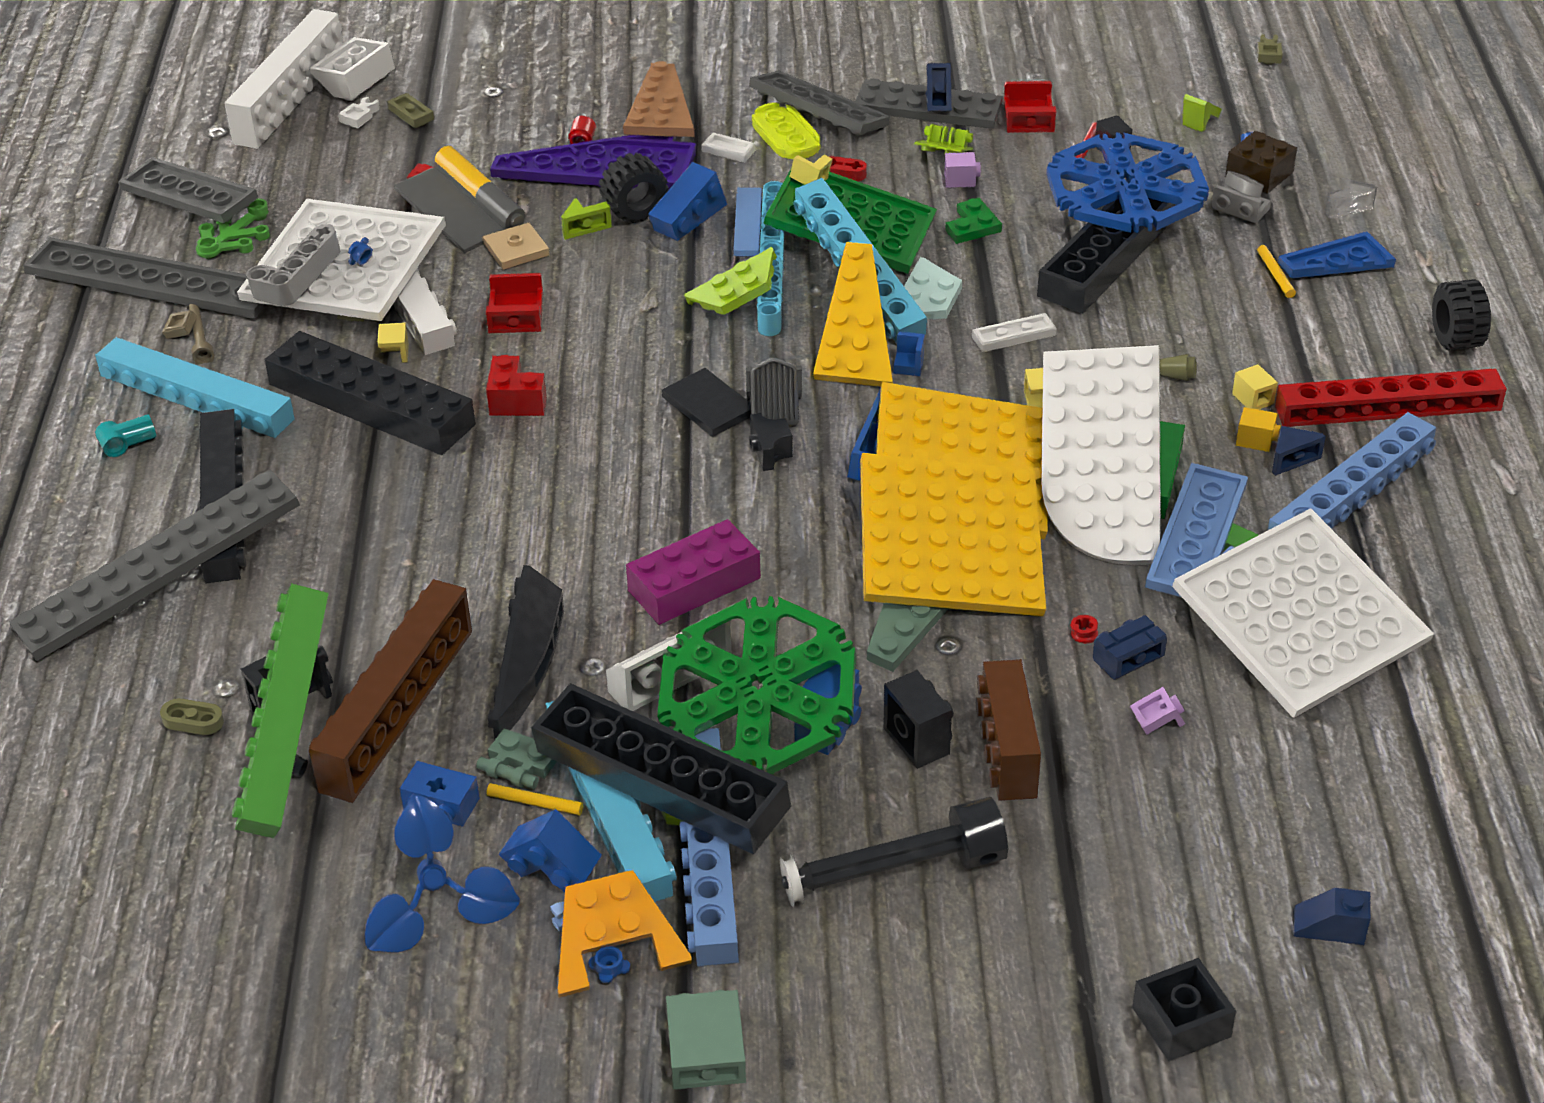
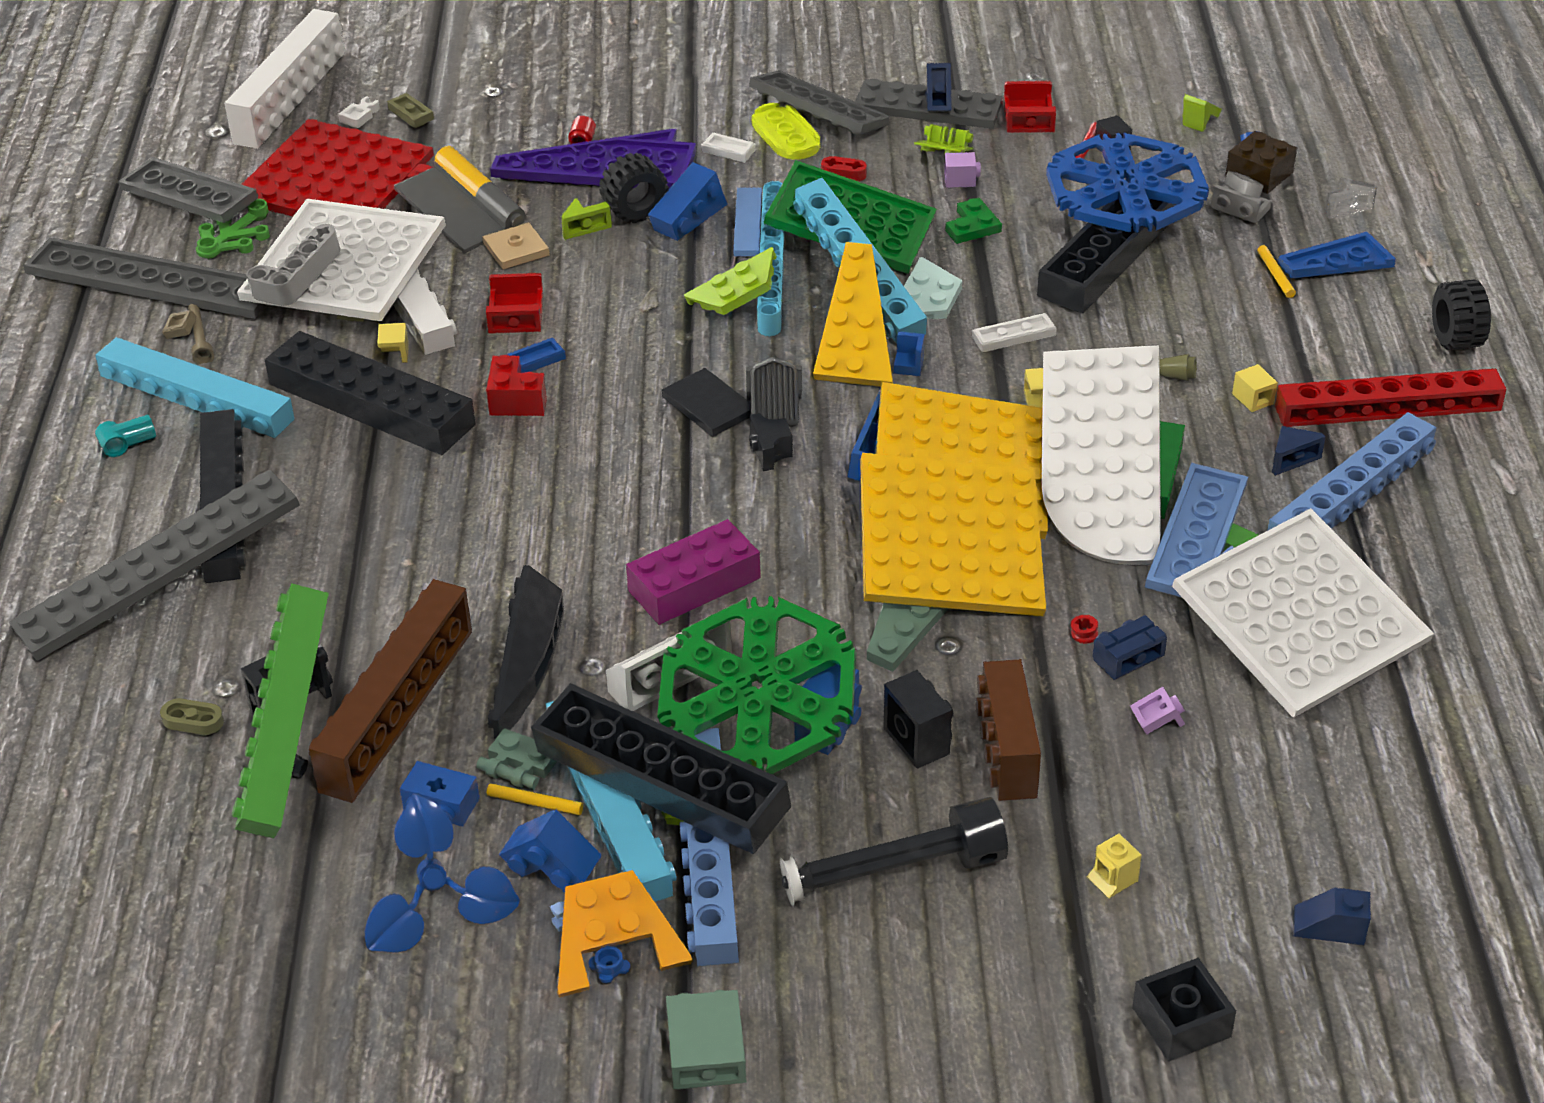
white slope [309,37,395,101] -> none
blue plate [348,237,373,265] -> none
medium nougat wing [623,61,695,137] -> none
light yellow panel [790,155,832,185] -> none
yellow brick [1236,407,1281,452] -> none
olive plate [1257,34,1282,65] -> none
none -> red plate [241,119,434,216]
none -> blue tile [506,338,566,373]
none -> light yellow window [1087,834,1142,898]

